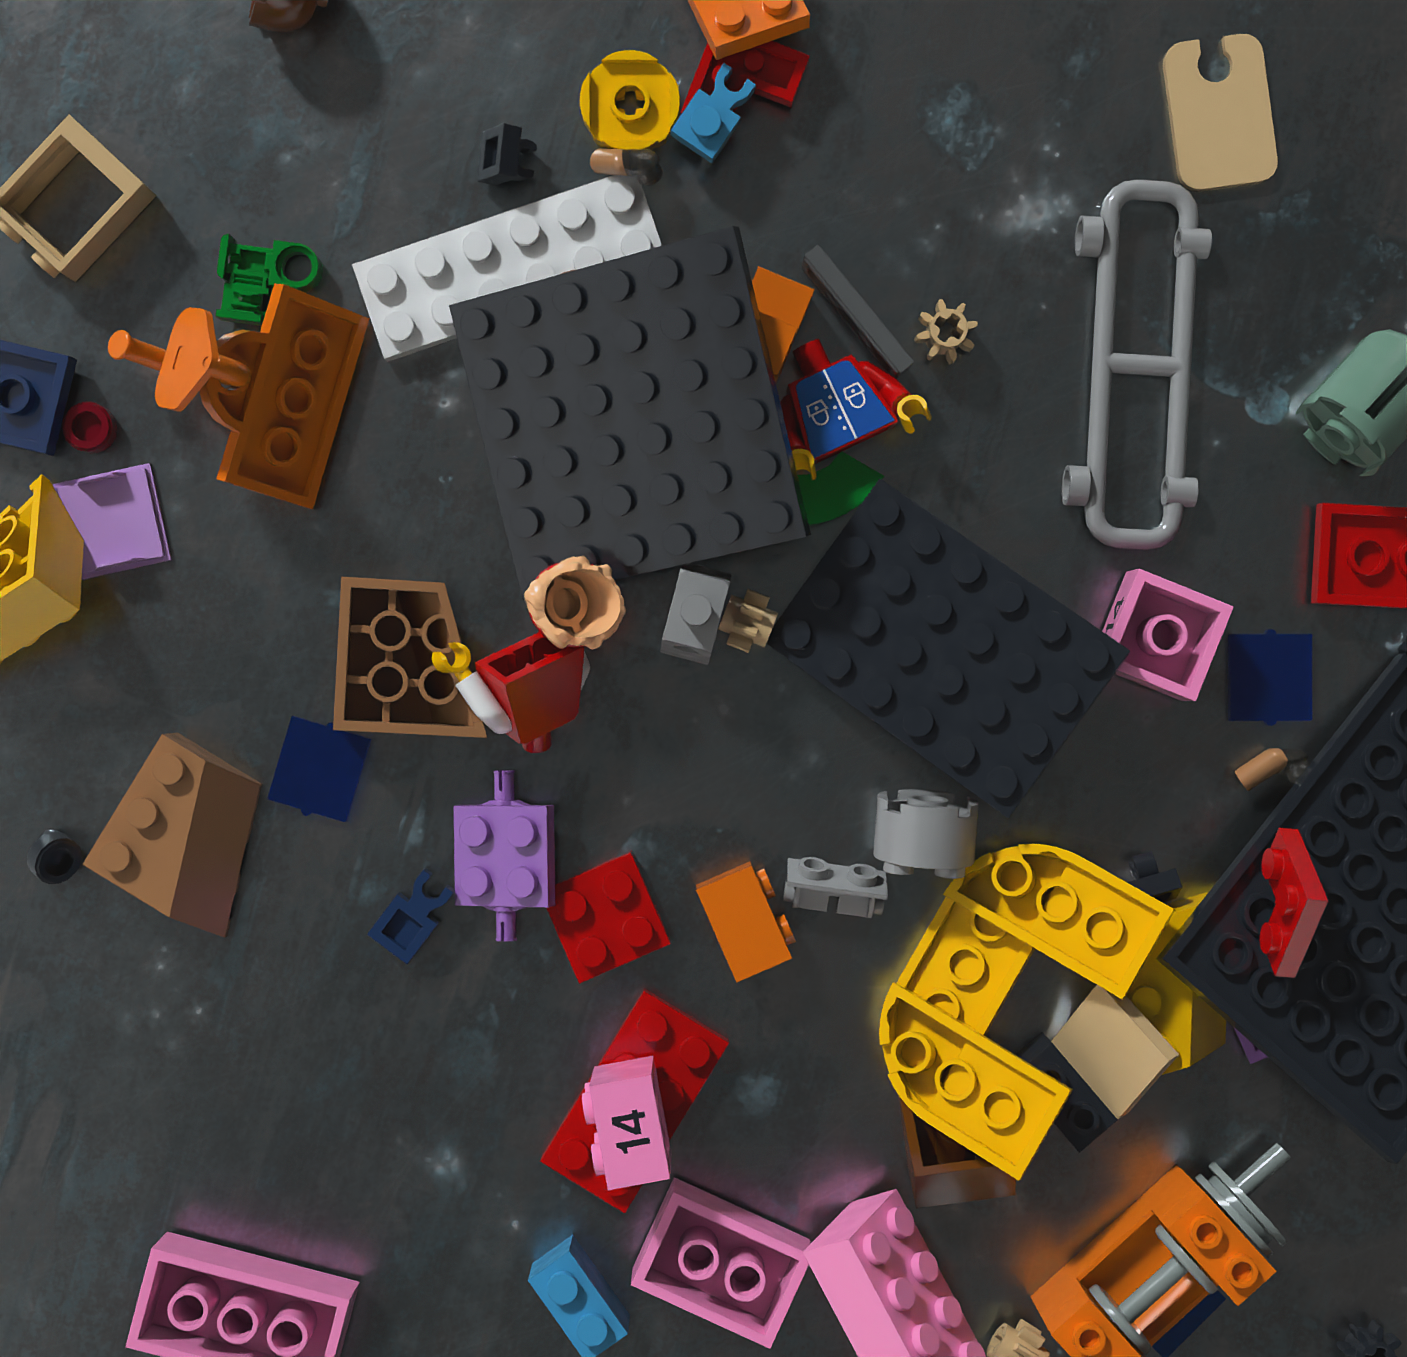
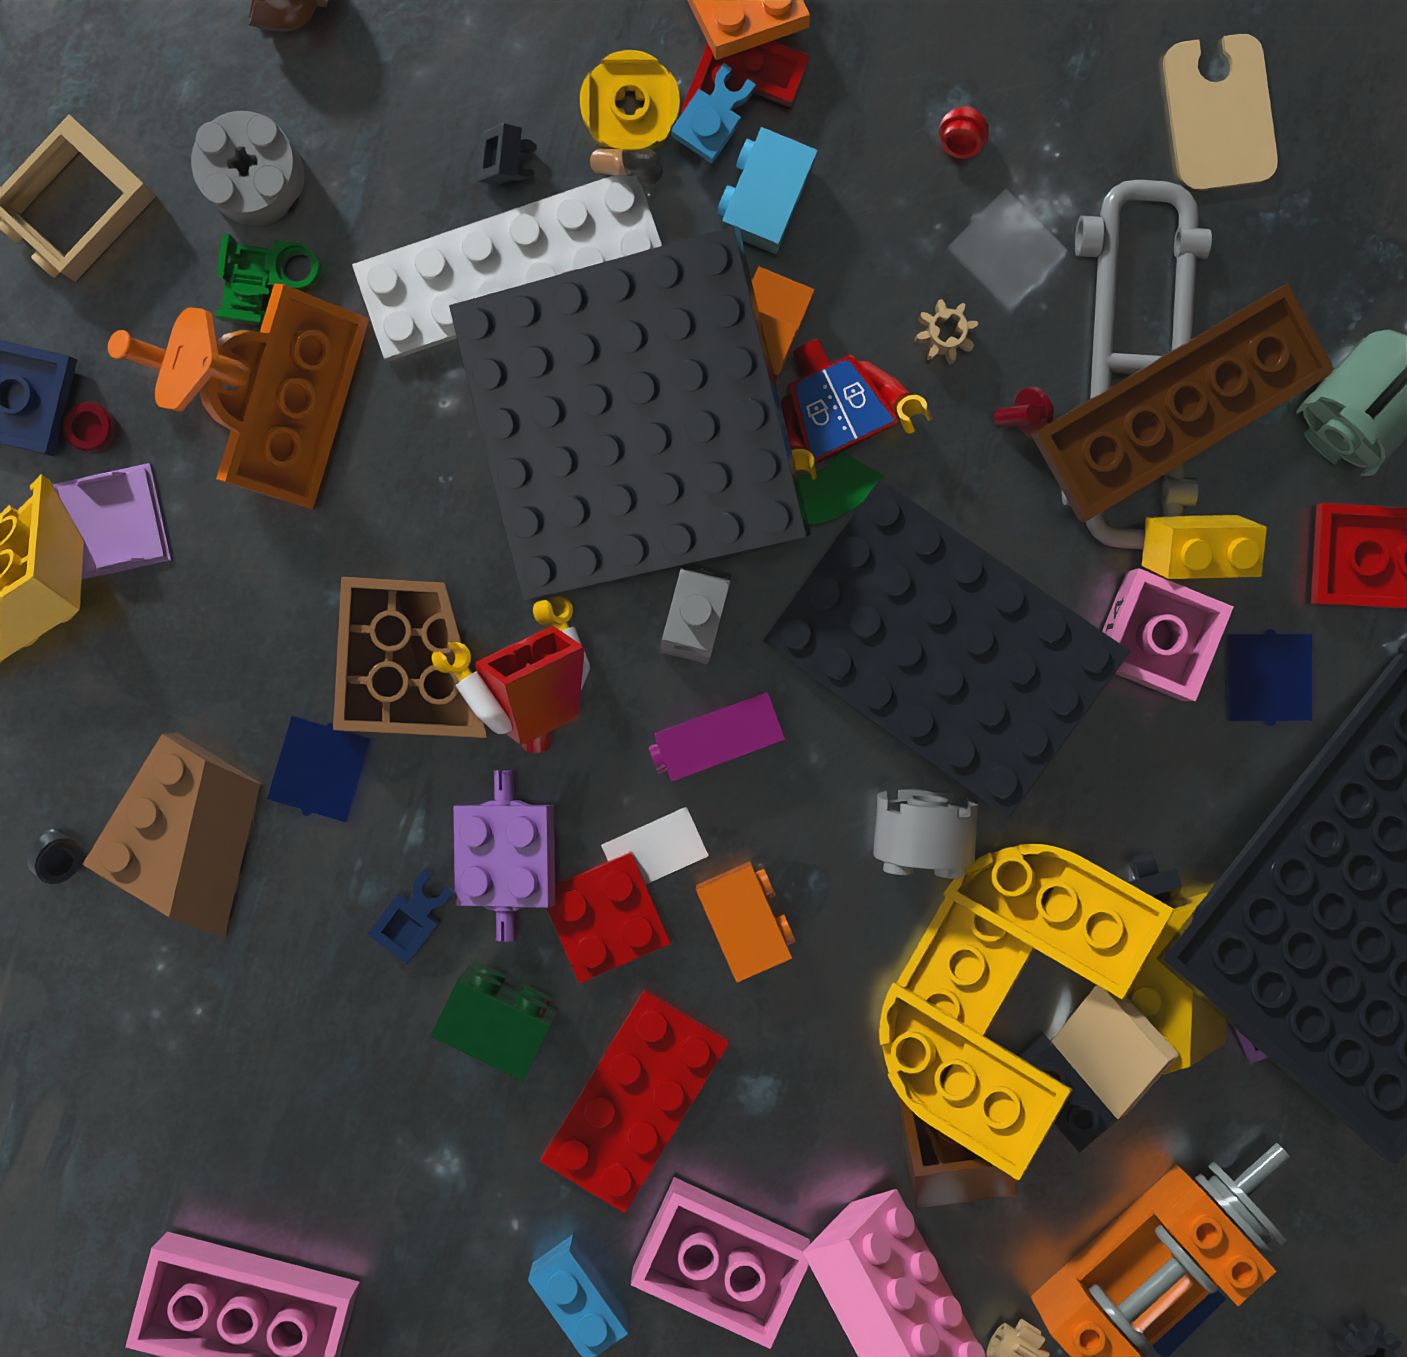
light nougat hair [524,556,626,650] -> none
bright pink brick [582,1056,672,1190] -> none
tan gear [718,589,778,653] -> none
light grey hinge [783,857,888,918] -> none
dark grey tile [802,244,914,379] -> none
medium nougat arm [1234,748,1310,791] -> none
red plate [1260,828,1328,978] -> none
none -> light grey brick [191,111,305,226]
none -> dark green brick [430,964,557,1081]
none -> white sticker [601,806,709,884]
none -> magenta brick [649,692,785,782]
none -> medium azure brick [716,127,818,255]
none -> red plate [938,106,989,159]
none -> clear piece [947,189,1067,309]
none -> dark red plate [994,387,1054,437]
none -> reddish brown plate [1031,283,1334,522]
none -> yellow brick [1142,515,1267,579]

